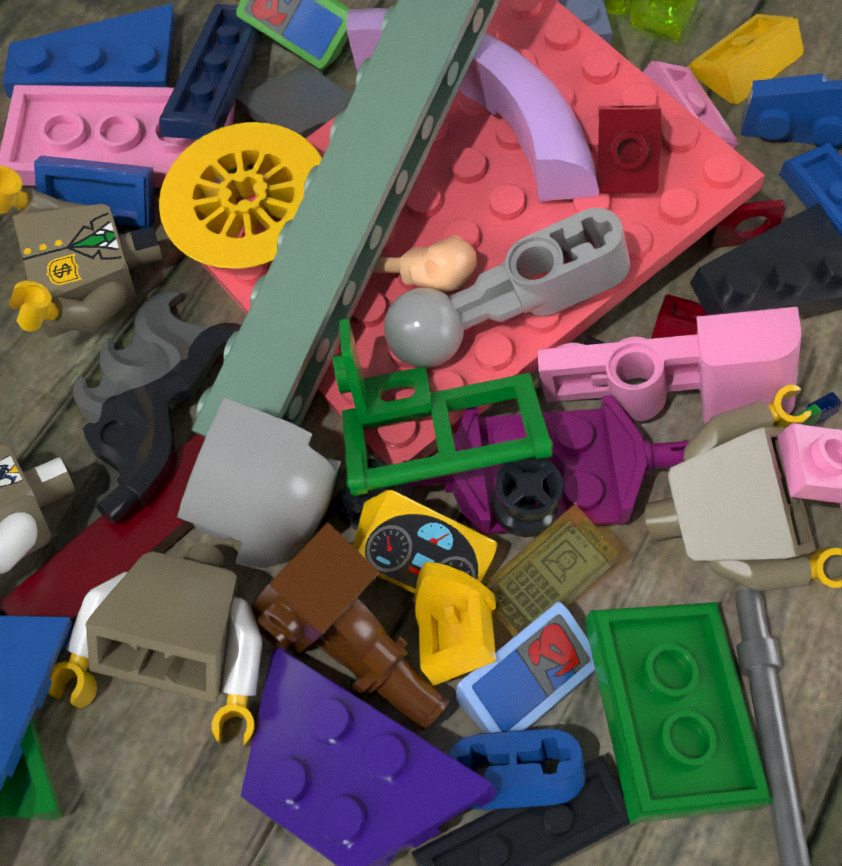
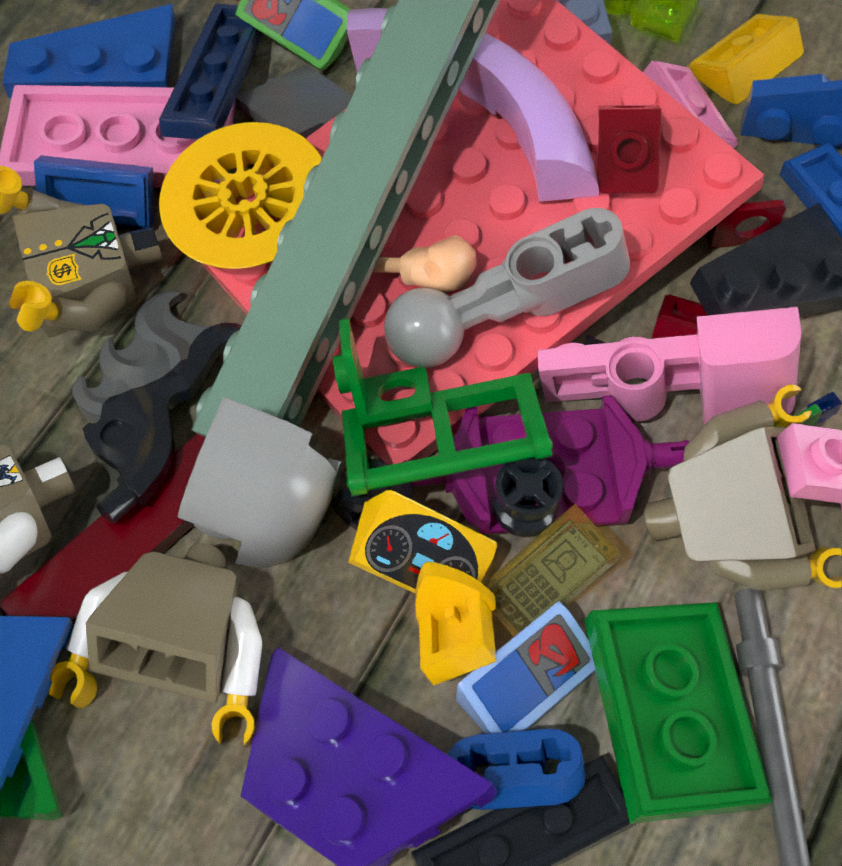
reddish brown brick [251,522,449,731] -> none

